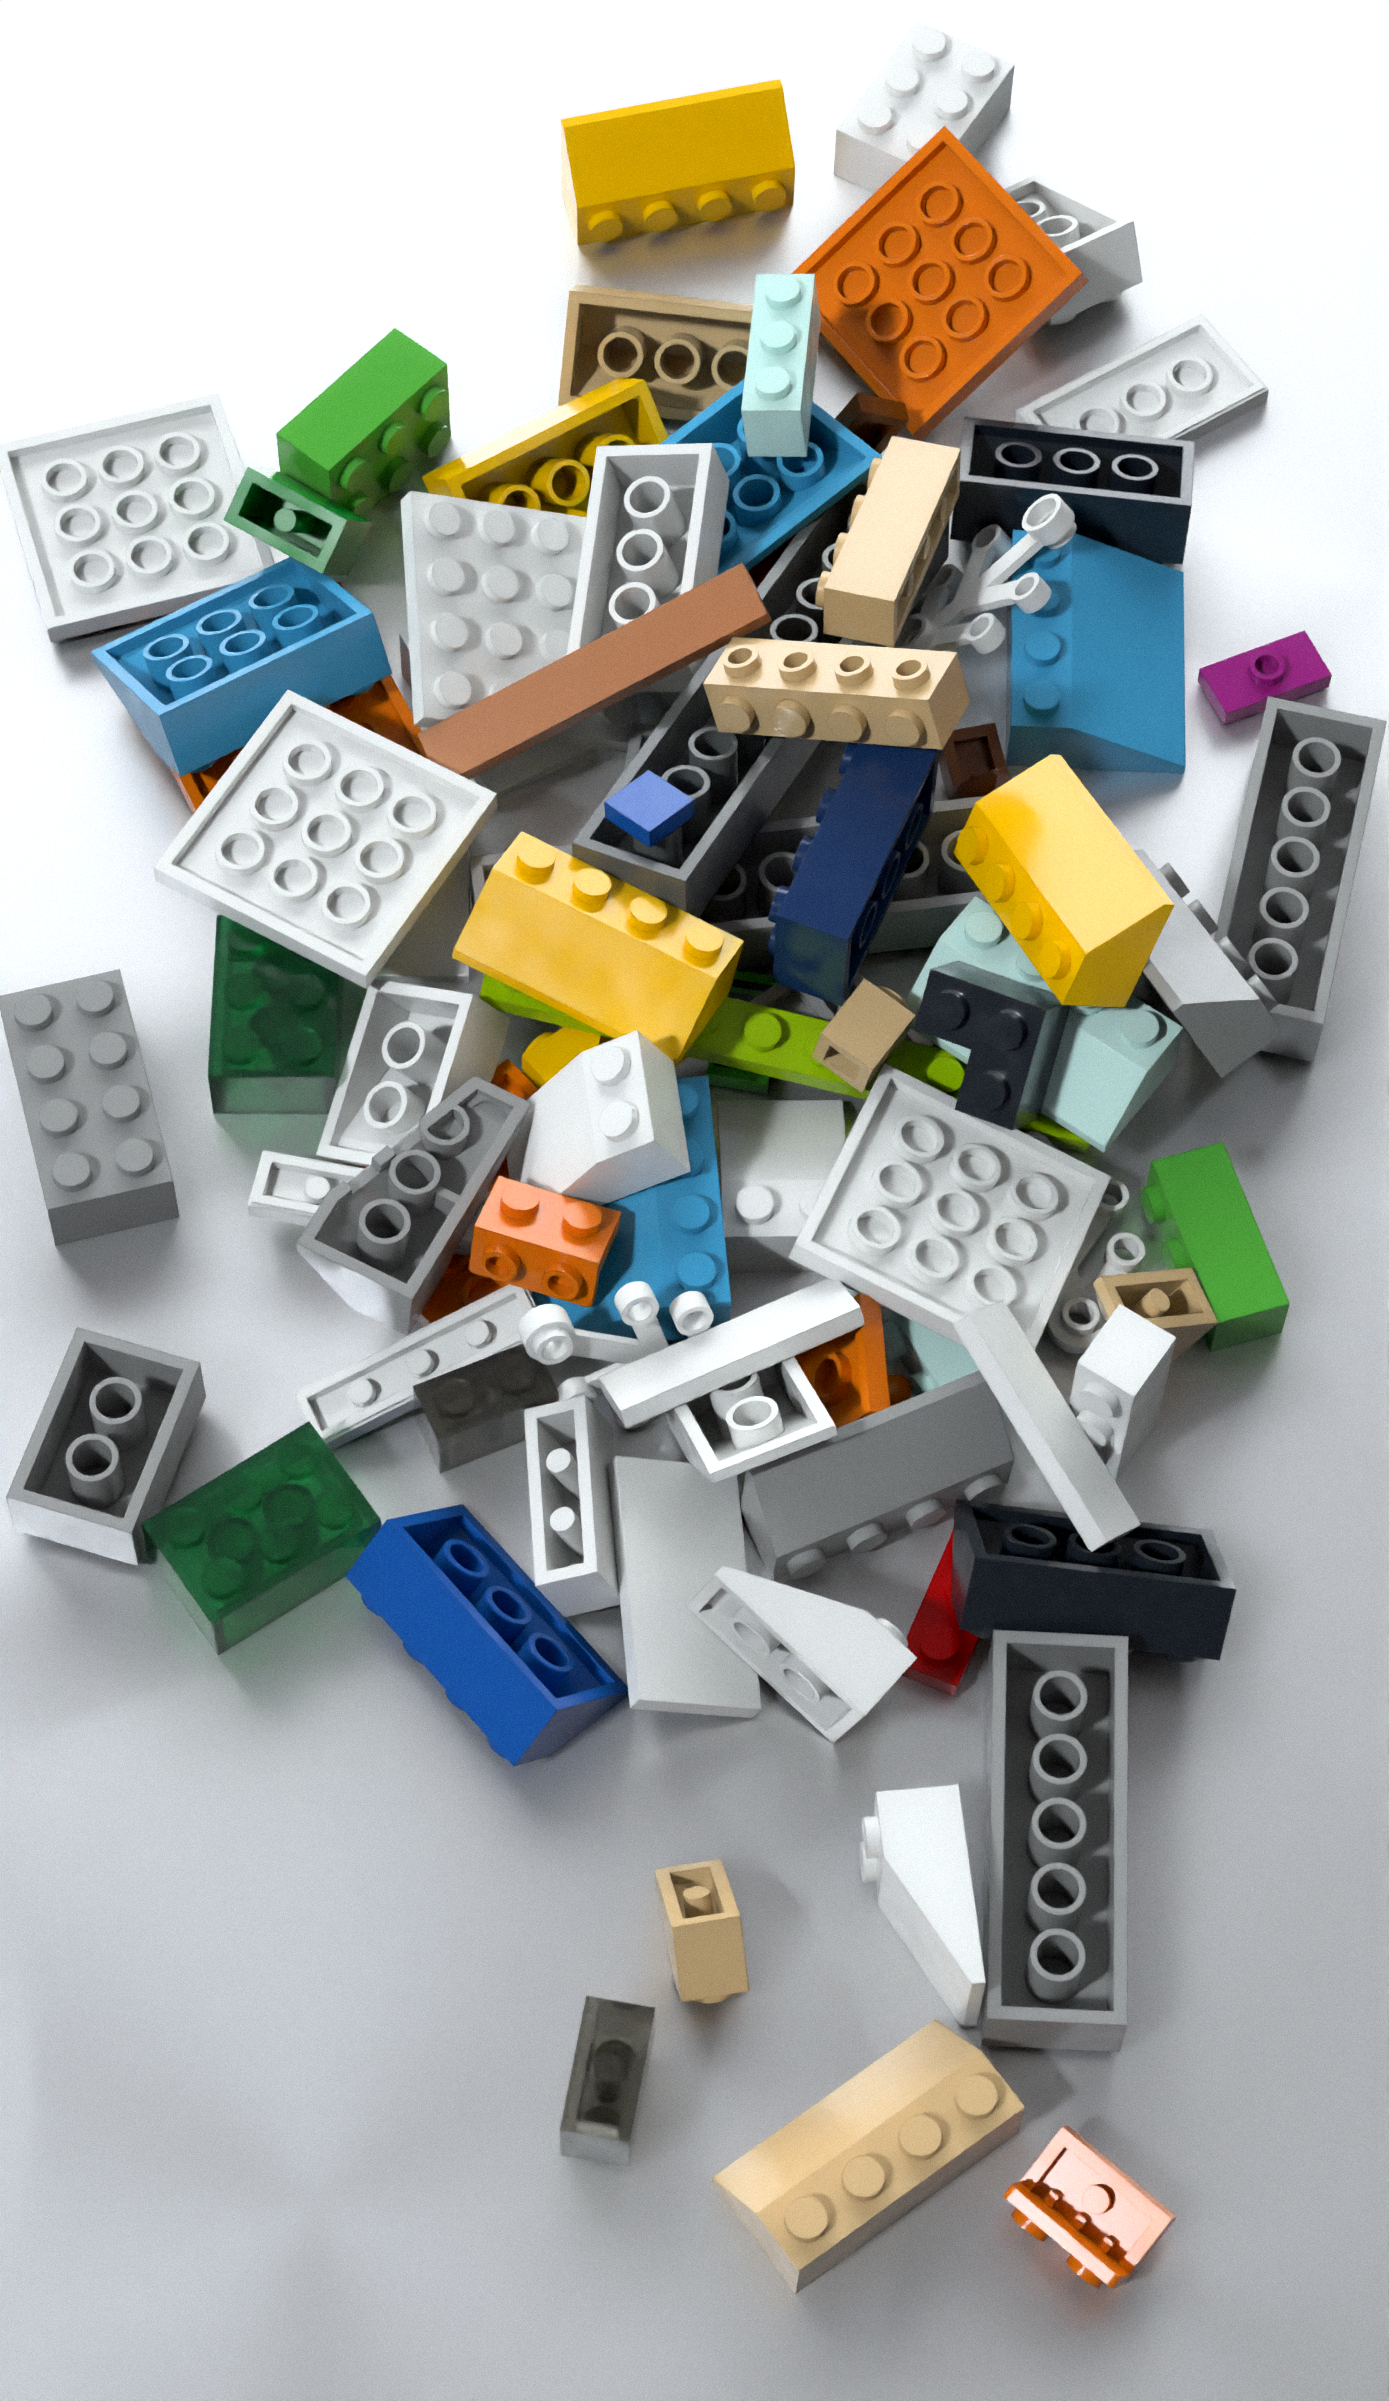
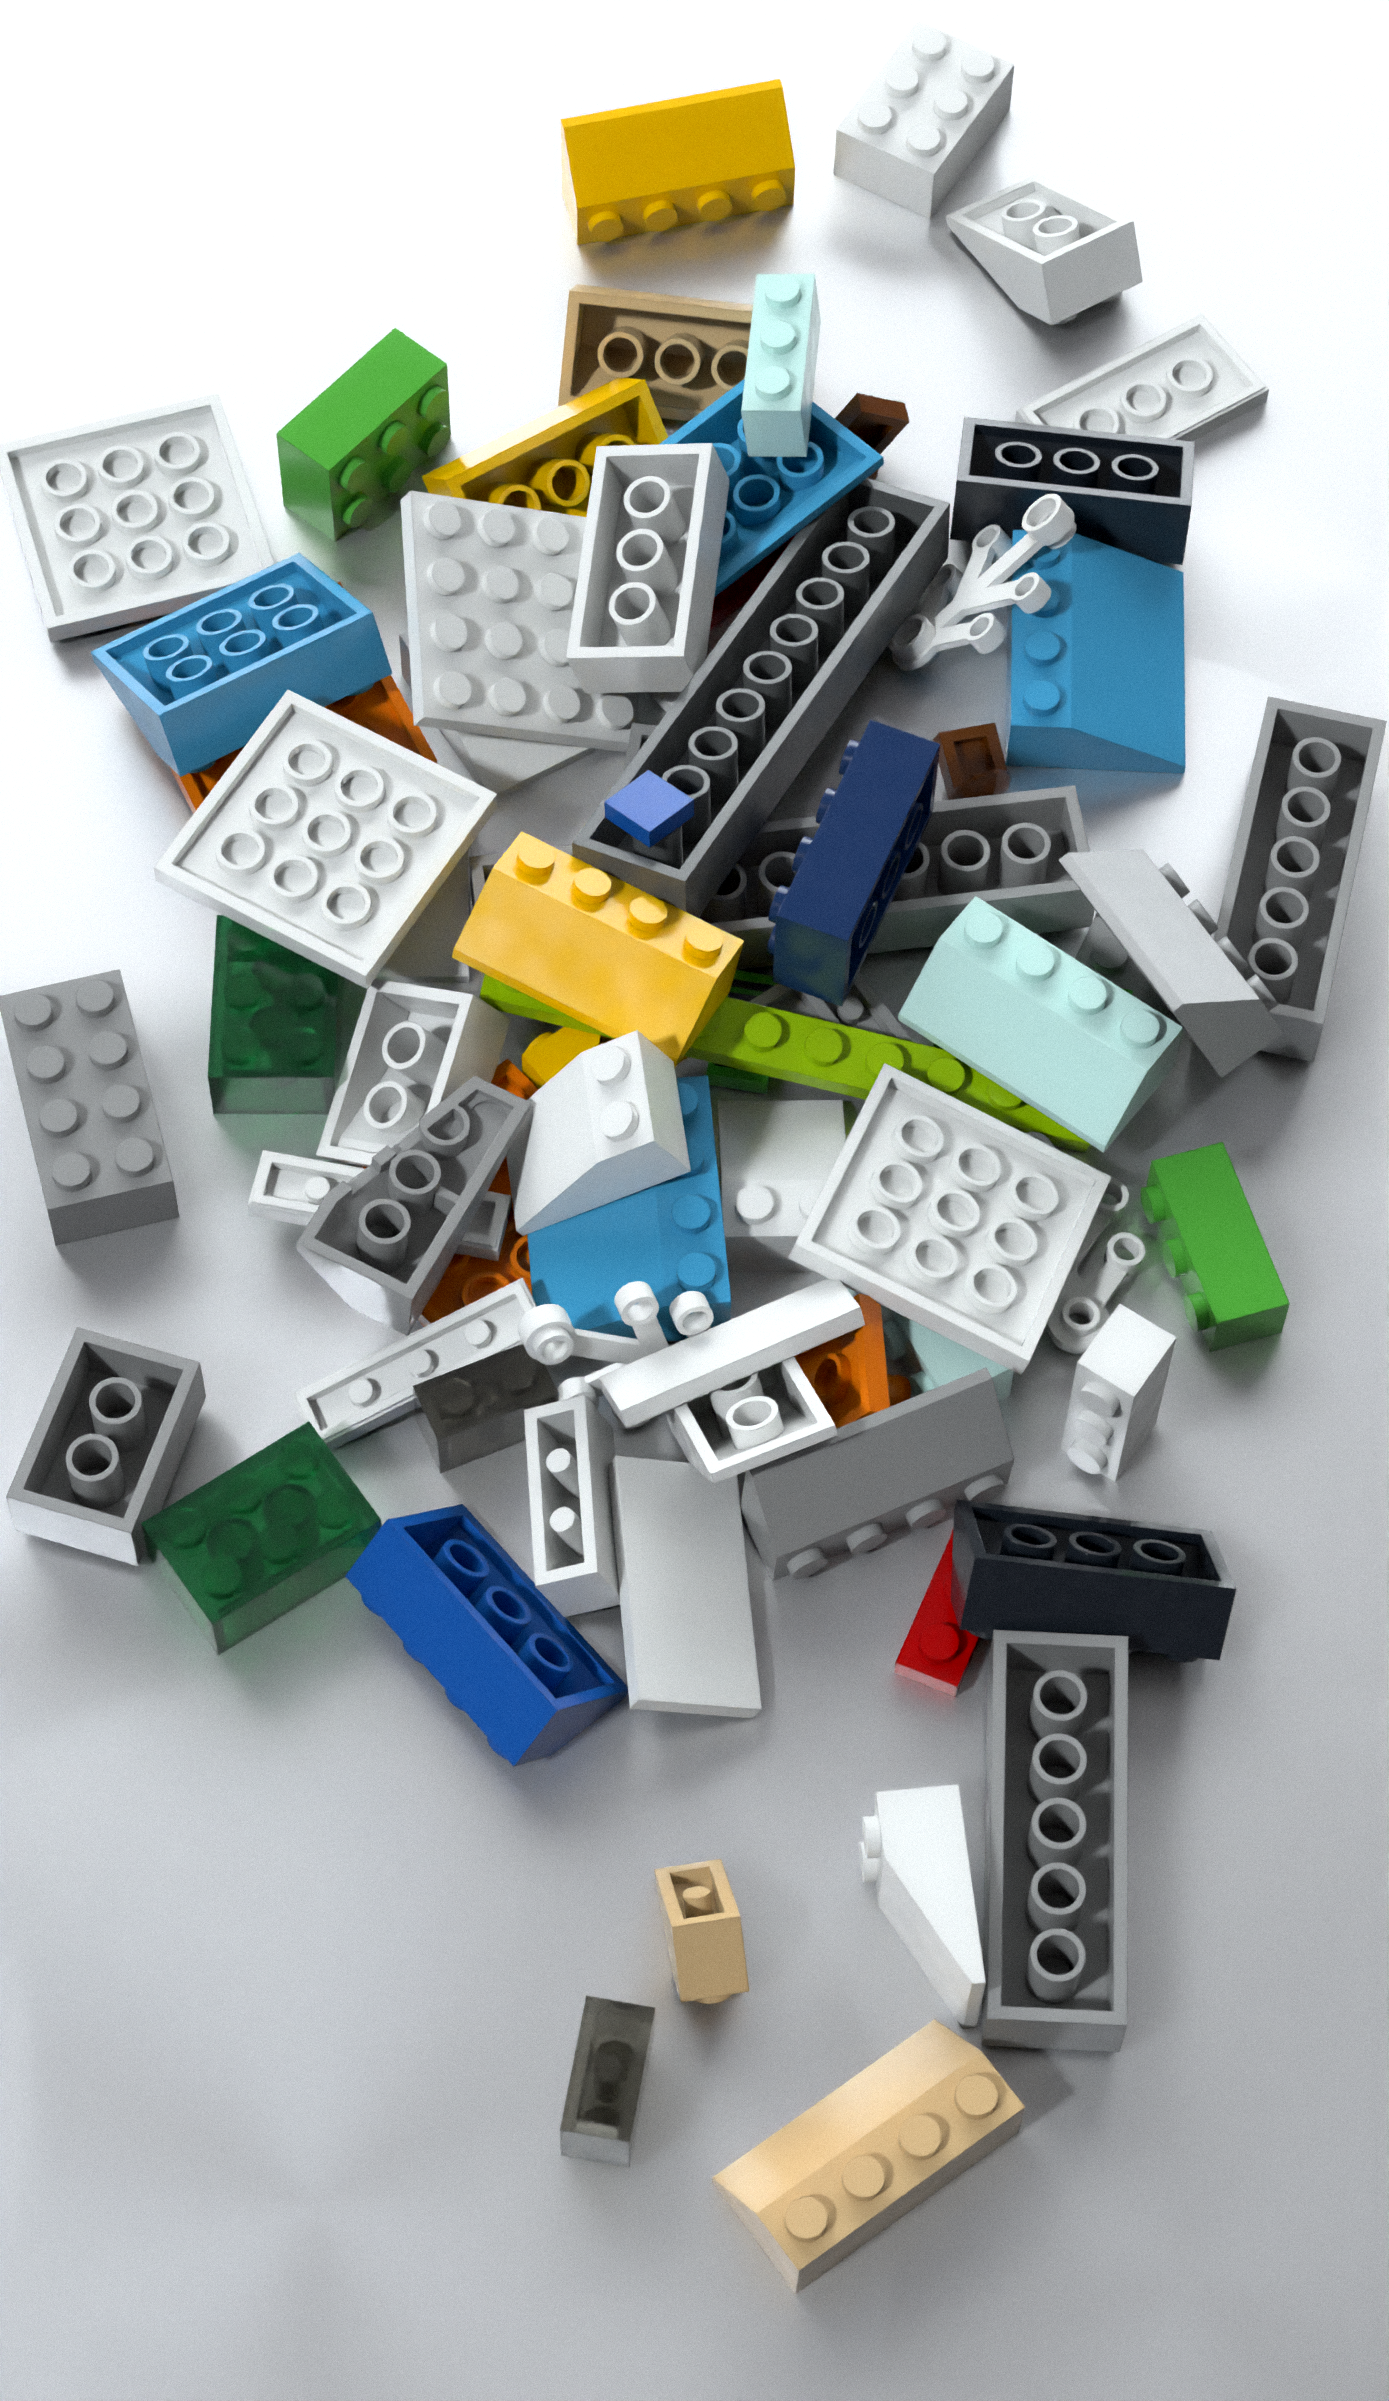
green brick [224,466,373,576] -> none
nougat tile [418,563,772,780] -> none
orange bracket [469,1176,621,1307] -> none
white slope [686,1565,917,1743] -> none
tan brick [703,637,970,750] -> none
orange plate [791,126,1089,441] -> none
tan brick [812,978,916,1093] -> none
brick [815,436,961,648] -> none
black brick [914,960,1071,1130] -> none
yellow slope [953,754,1174,1008] -> none
white tile [953,1300,1141,1552] -> none
bracket [1003,2125,1177,2288] -> none
tan slope [1093,1267,1218,1362] -> none
magenta plate [1197,630,1332,725] -> none

